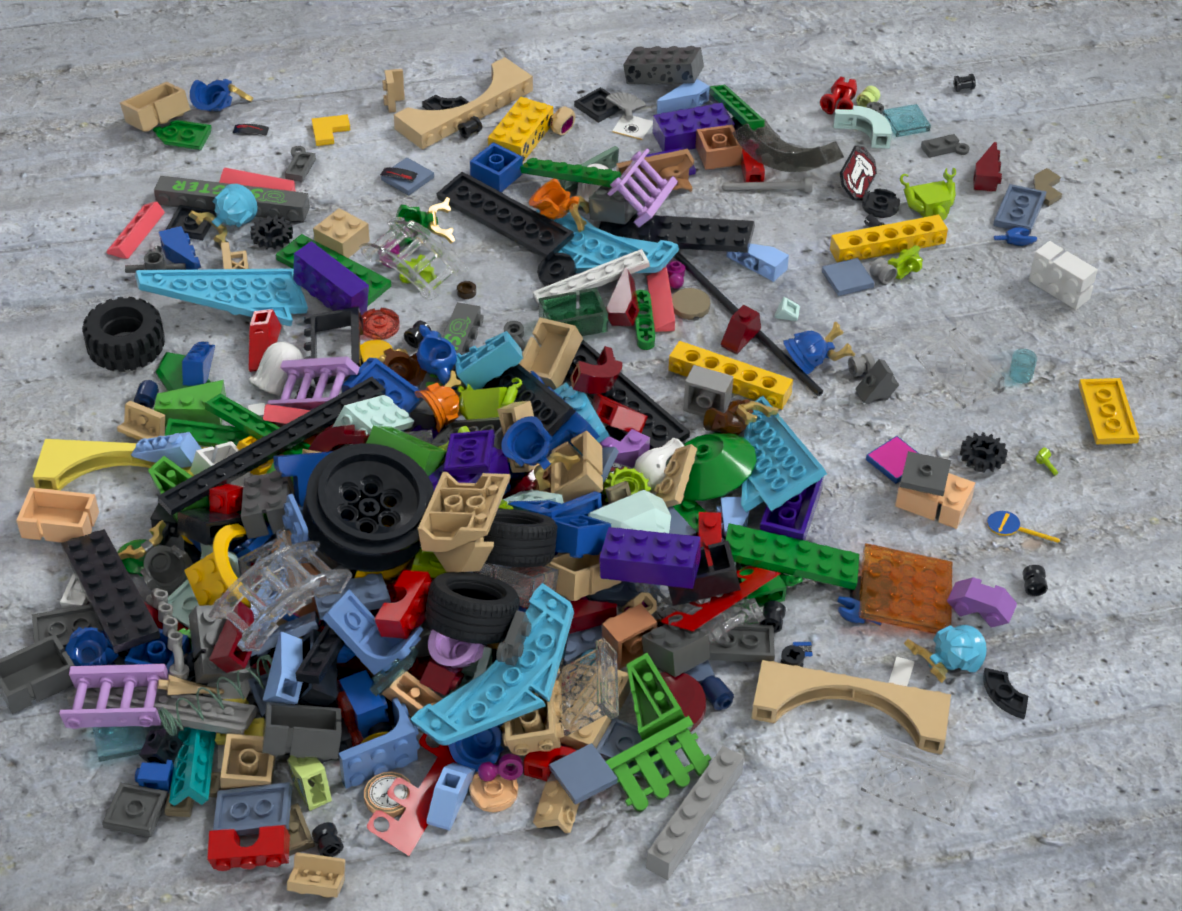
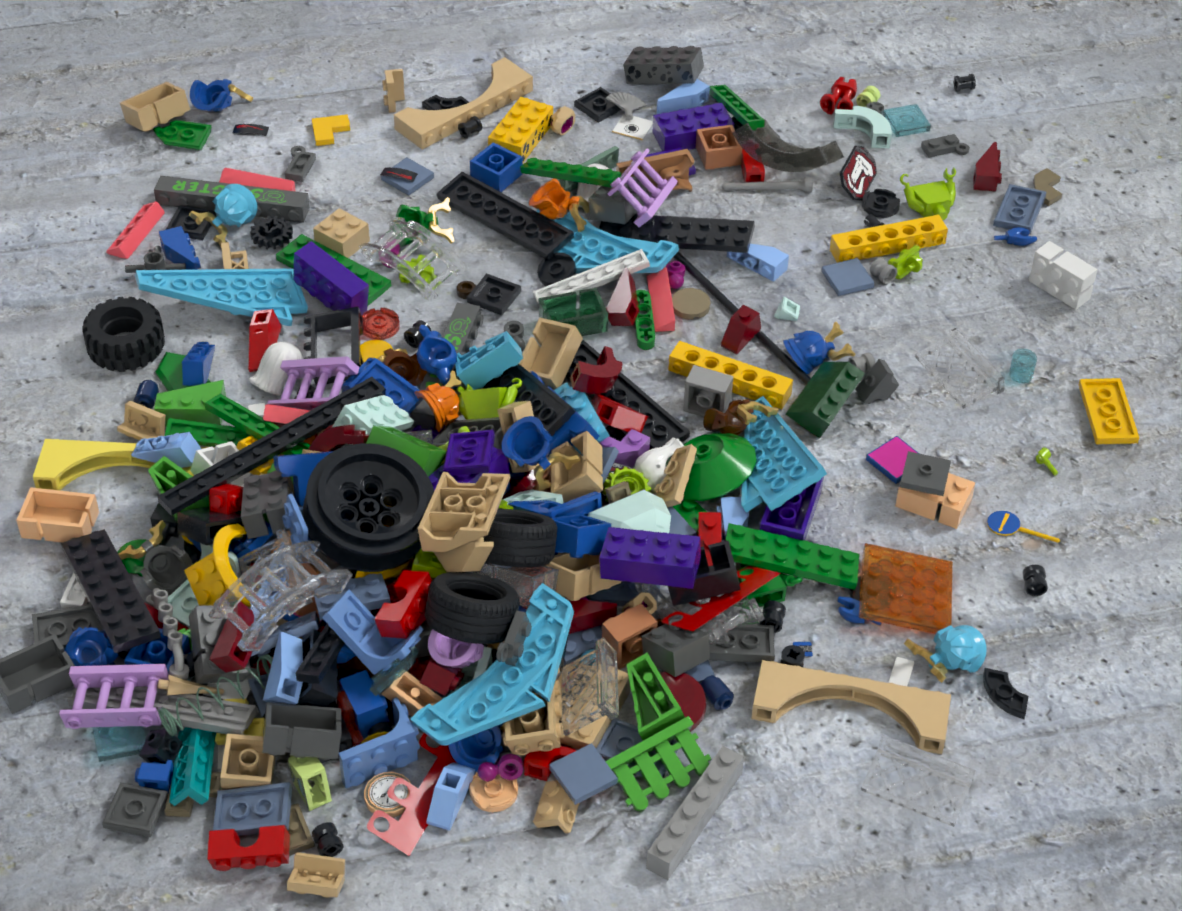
medium lavender brick [947,577,1017,628] -> none
black gear [960,432,1008,473] -> none
none -> black plate [467,273,521,315]
none -> dark green slope [785,362,865,438]

